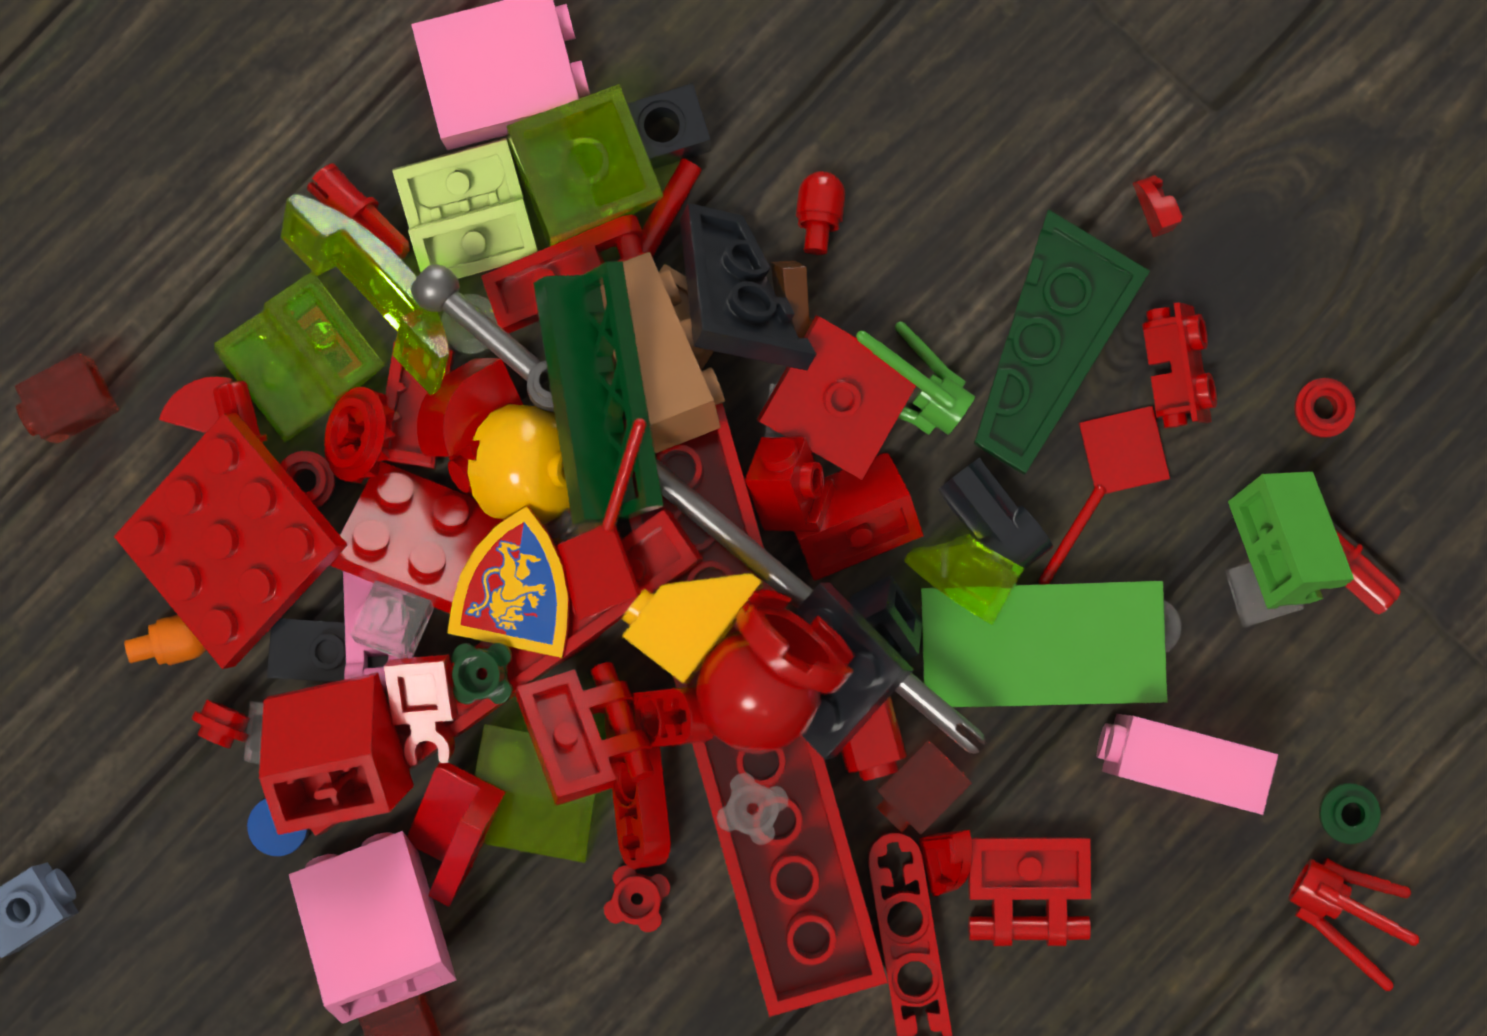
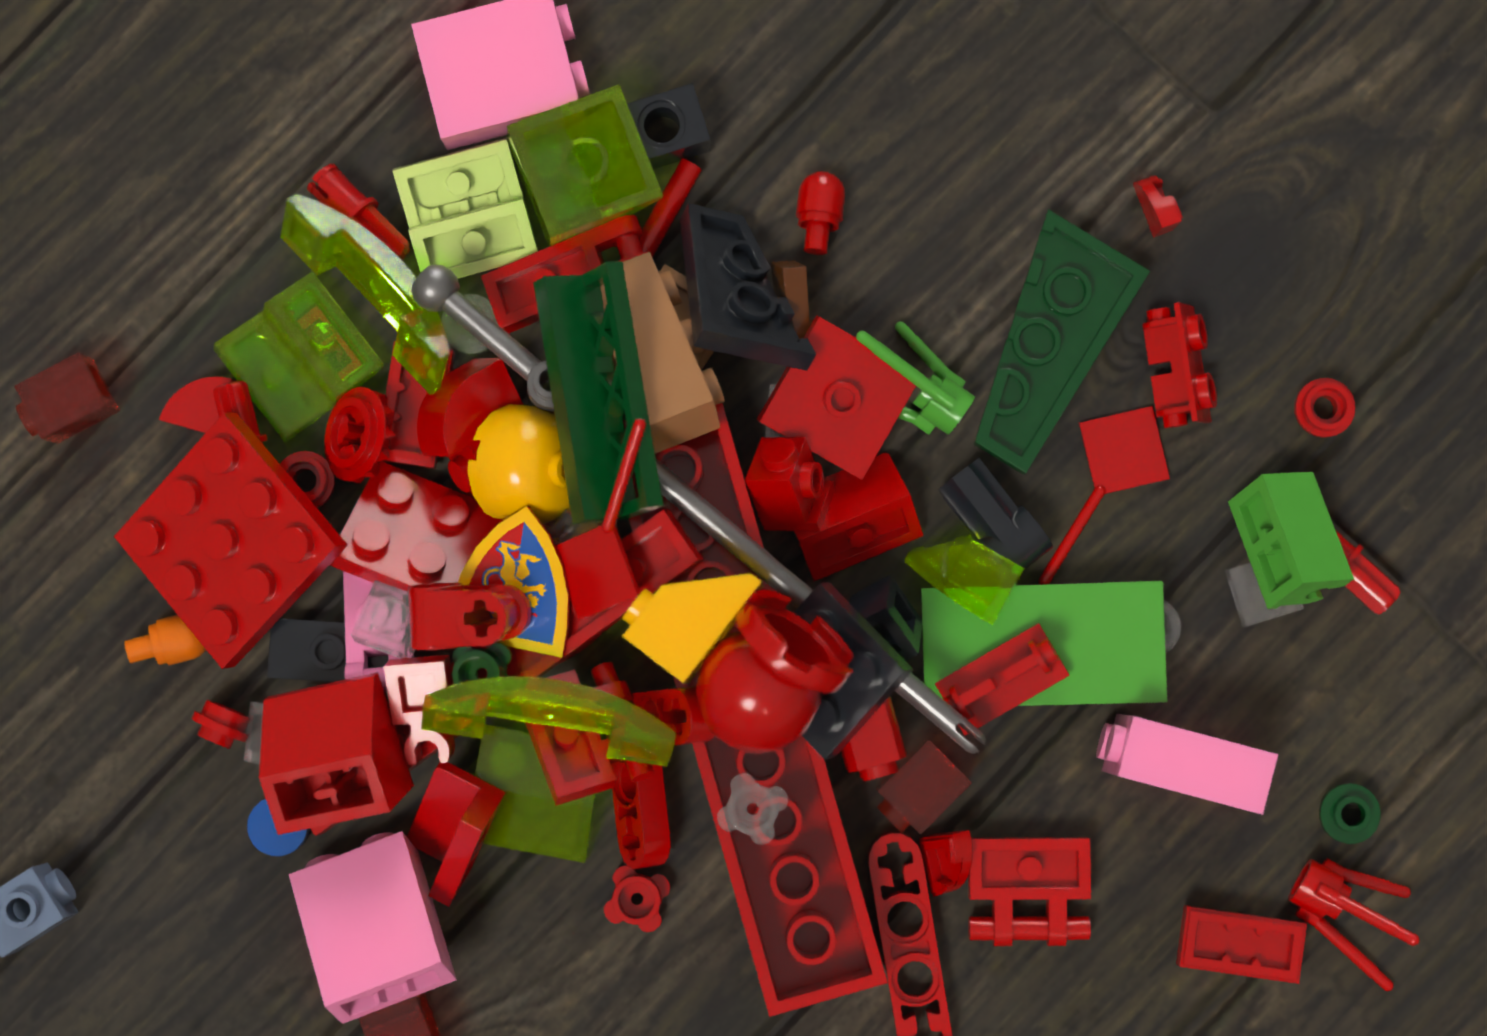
none -> red piece [408,582,532,650]
none -> clear neon green slope [421,677,676,766]
none -> red hinge [934,623,1070,736]
none -> red plate [1176,905,1307,984]

